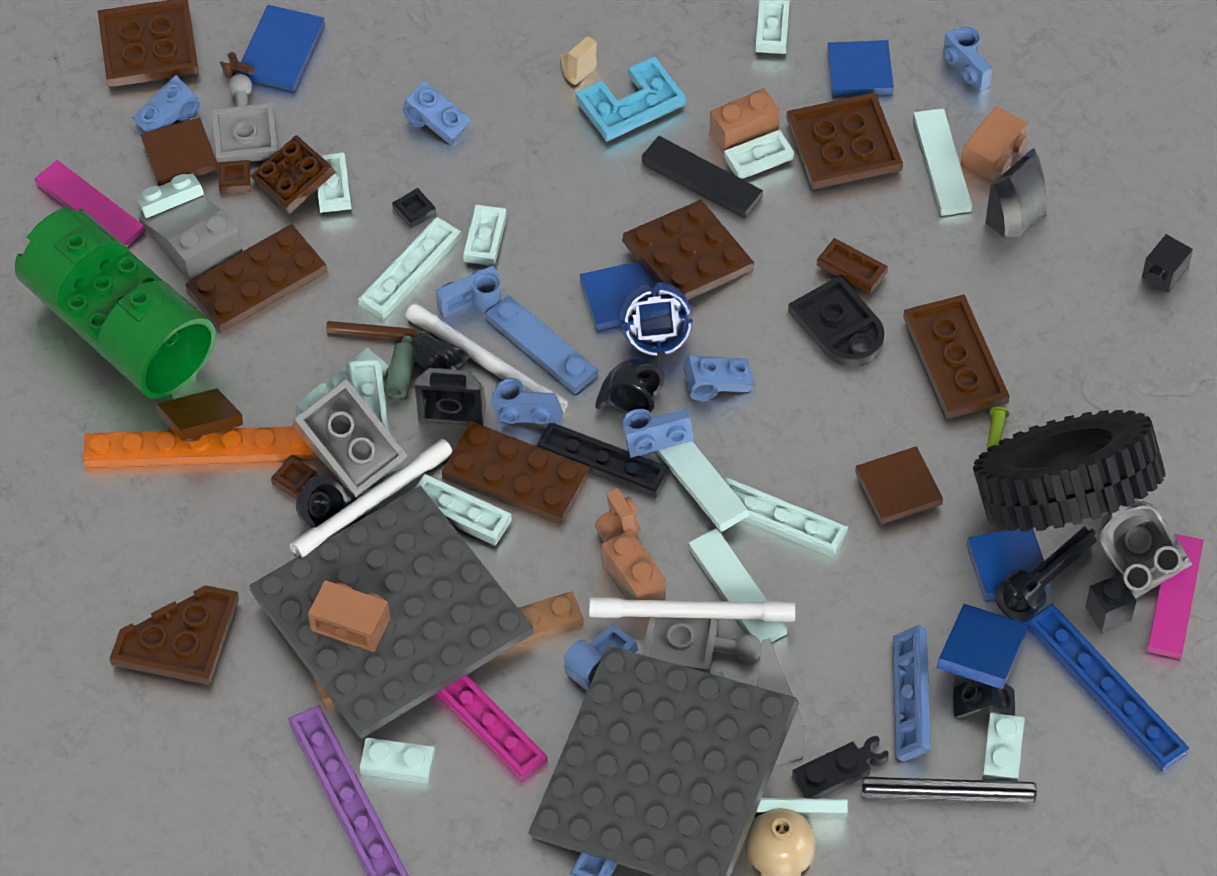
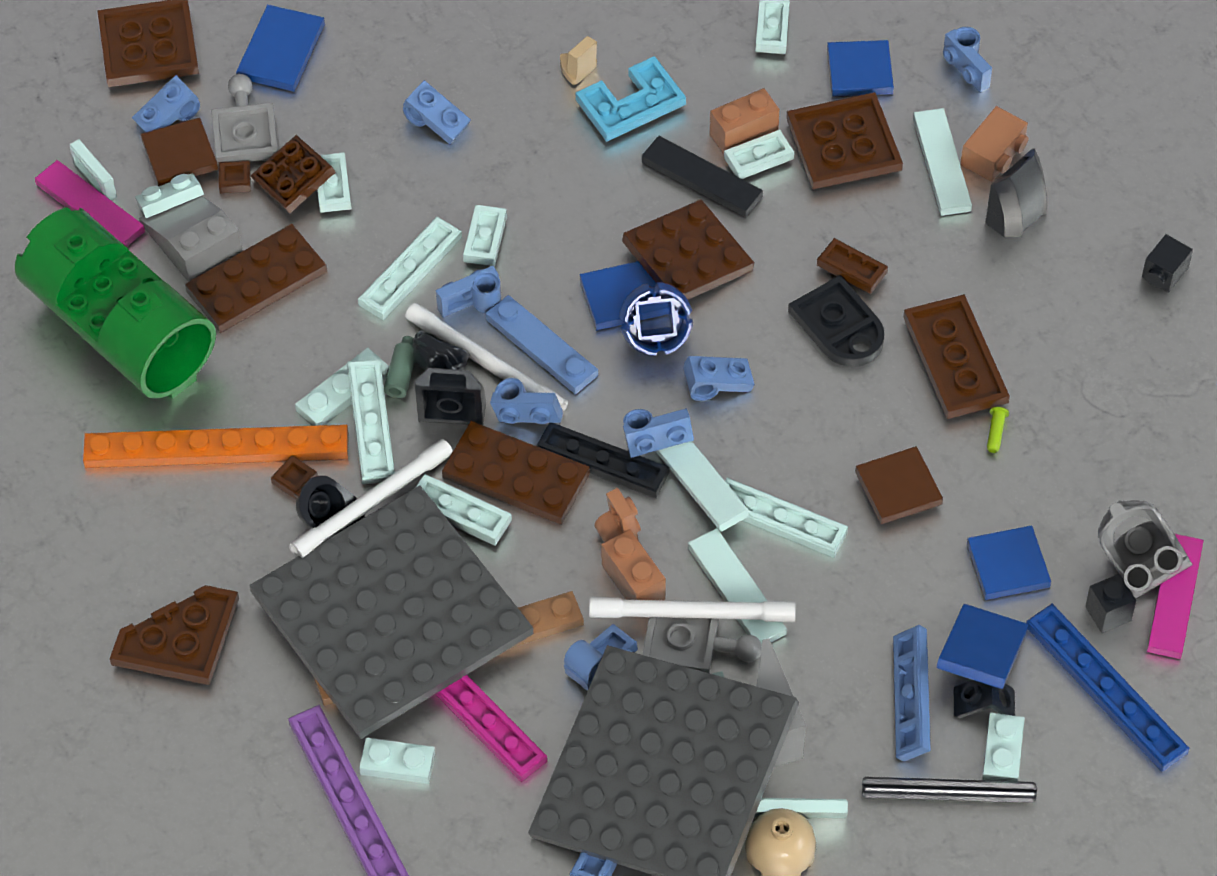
reddish brown tile [156,388,243,442] -> none
reddish brown hand [220,52,254,76] -> none
light grey slope [292,379,409,497] -> none
nougat brick [308,580,390,652] -> none
reddish brown bar [326,321,424,340] -> none
black tile [392,188,436,229] -> none
black piece [595,358,665,413] -> none
black plate [792,736,889,799] -> none
black tyre [973,410,1166,532] -> none
black piece [995,526,1097,619] -> none
none -> light aqua tile [70,139,117,200]

